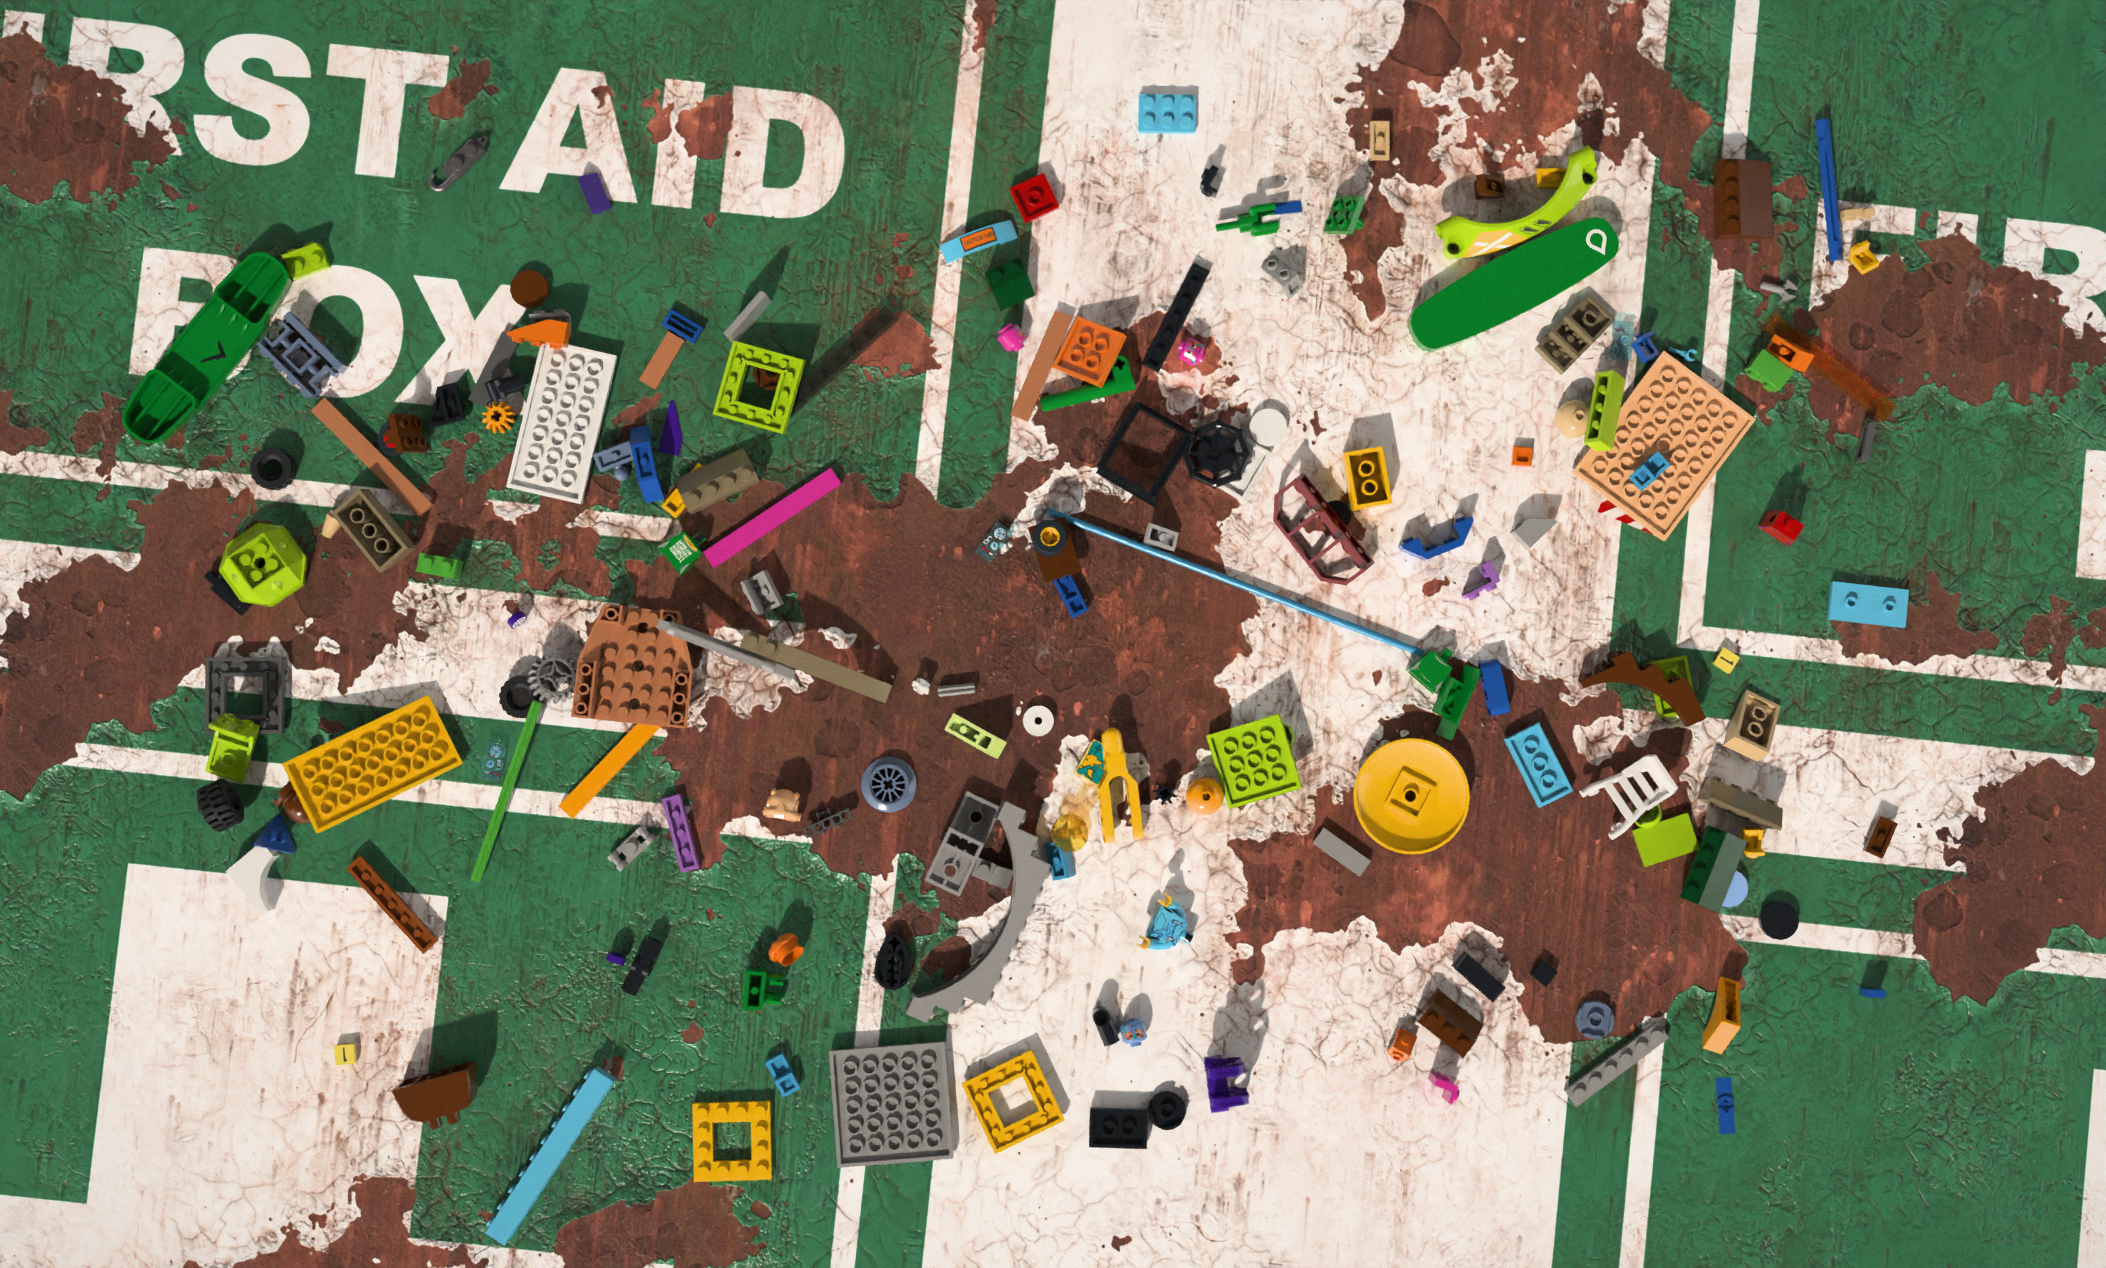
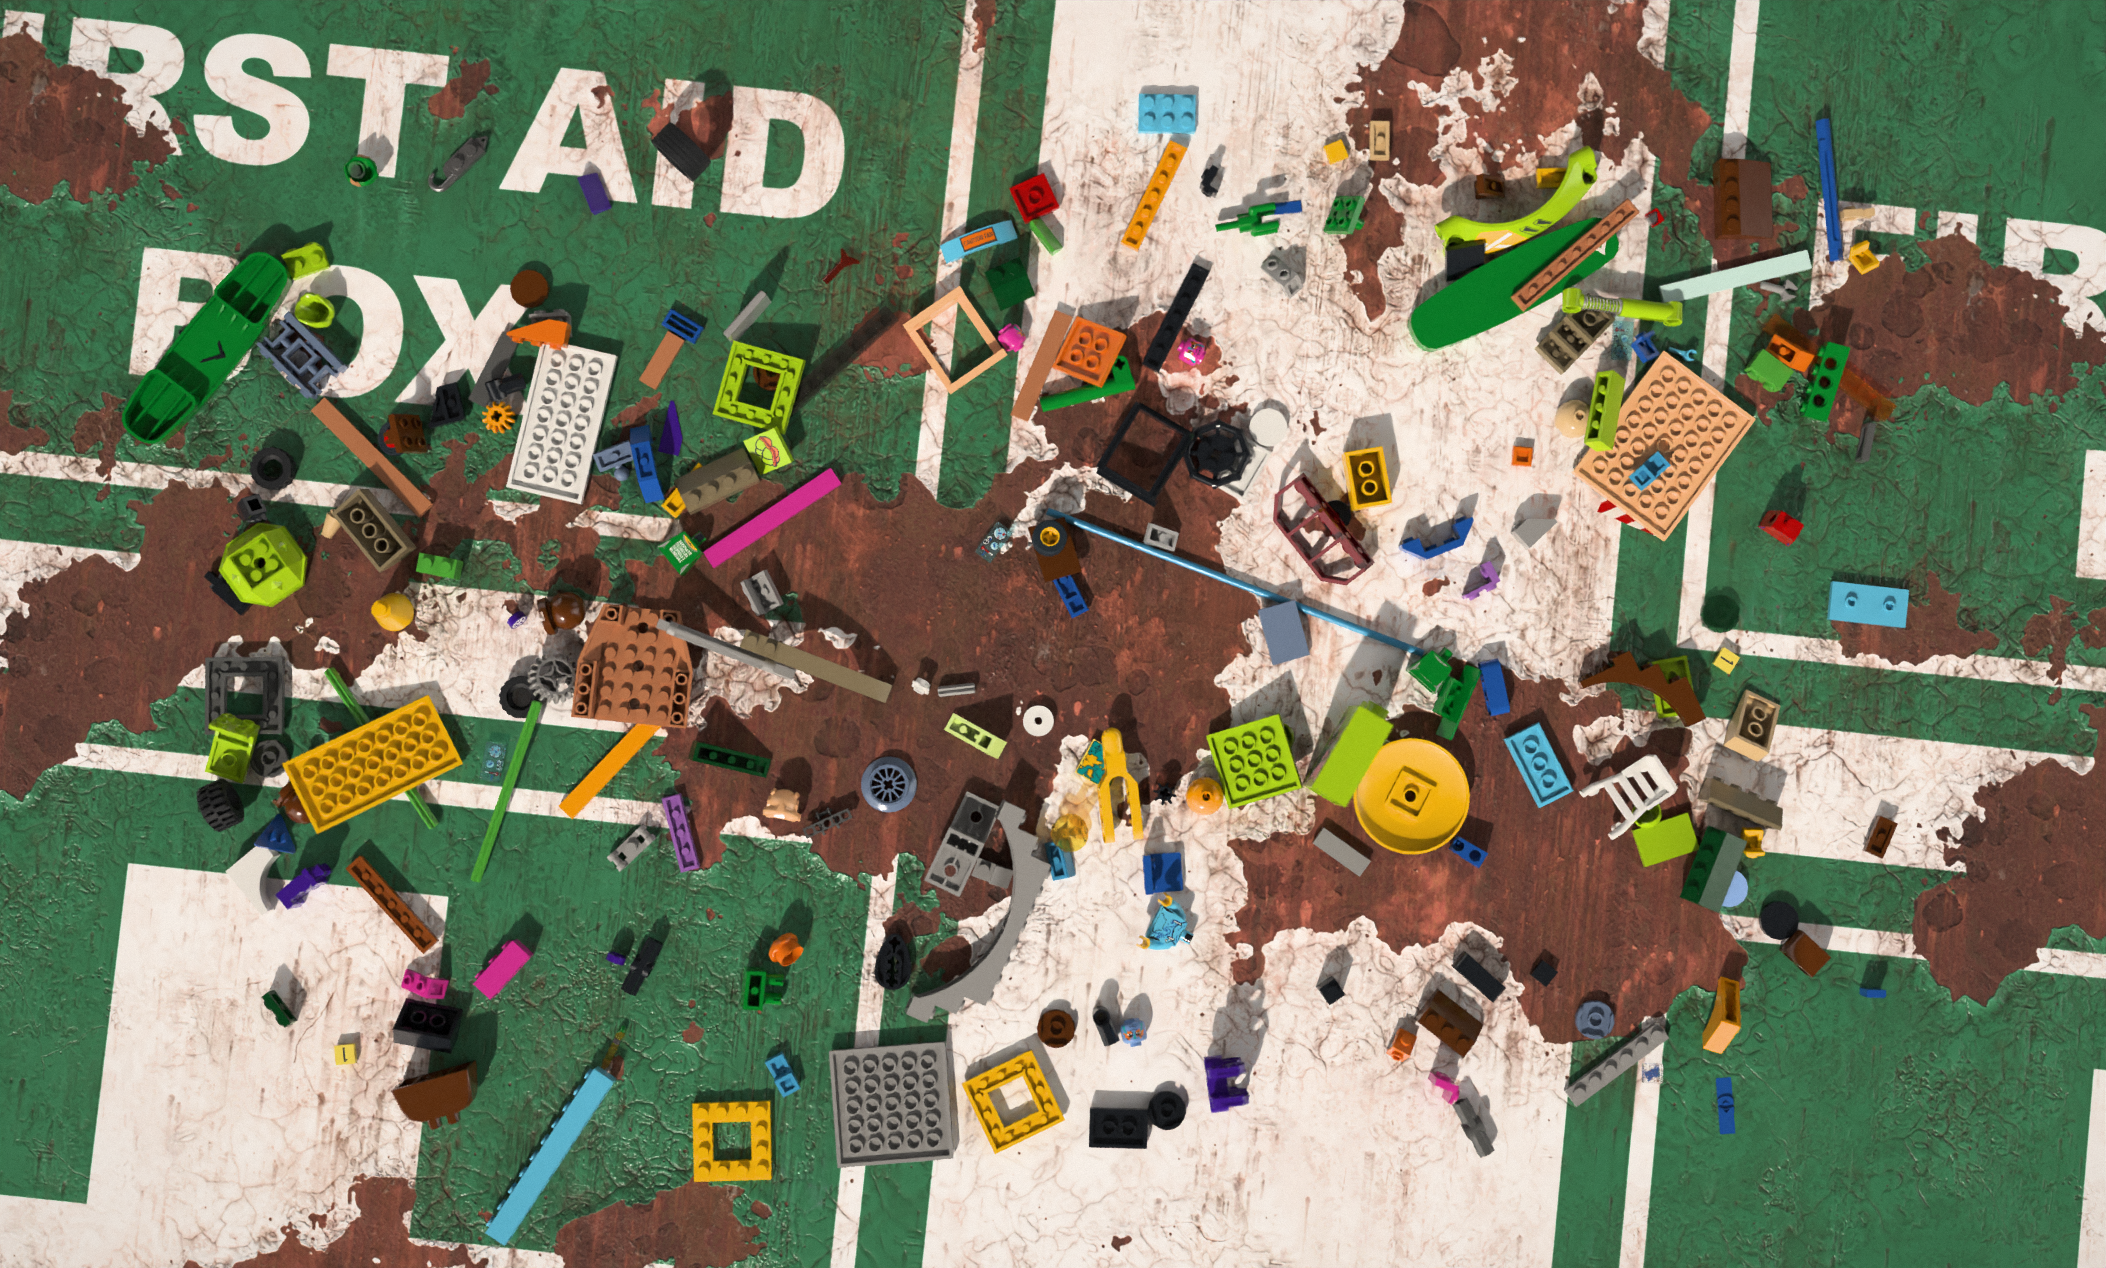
none -> black piece [237,494,268,523]
none -> dark grey tile [250,740,290,778]
none -> dark green plate [262,990,297,1028]
none -> dark purple hips [275,863,333,910]
none -> lime hair [294,292,335,329]
none -> bright green axle [324,667,439,829]
none -> green hair [343,154,379,187]
none -> yellow cone [371,593,414,631]
none -> black slope [393,998,463,1054]
none -> dark pink bracket [401,969,449,999]
none -> dark pink brick [473,939,534,999]
none -> reddish brown tile [537,592,587,635]
none -> clear yellow piece [602,1026,626,1070]
none -> black tyre [651,122,711,182]
none -> dark green slope [688,740,771,778]
none -> lime tile [743,426,794,475]
none -> clear red piece [822,248,860,285]
none -> light nougat piece [903,286,1007,394]
none -> bright green slope [1029,218,1063,256]
none -> reddish brown tile [1037,1009,1075,1048]
none -> light orange plate [1121,140,1187,252]
none -> blue bracket [1142,852,1183,895]
none -> sand blue tile [1257,599,1310,665]
none -> lime brick [1302,700,1394,807]
none -> black brick [1316,976,1346,1005]
none -> yellow tile [1323,139,1349,165]
none -> black tile [1445,240,1484,282]
none -> blue leg [1448,835,1488,868]
none -> dark grey piece [1452,1097,1495,1158]
none -> nougat tile [1511,198,1640,312]
none -> lime piece [1562,288,1683,326]
none -> clear tile [1642,1063,1663,1084]
none -> sticker [1645,208,1664,228]
none -> light aqua tile [1658,250,1812,303]
none -> clear green tile [1700,595,1740,633]
none -> reddish brown piece [1779,929,1831,977]
none -> green brick [1799,342,1851,422]

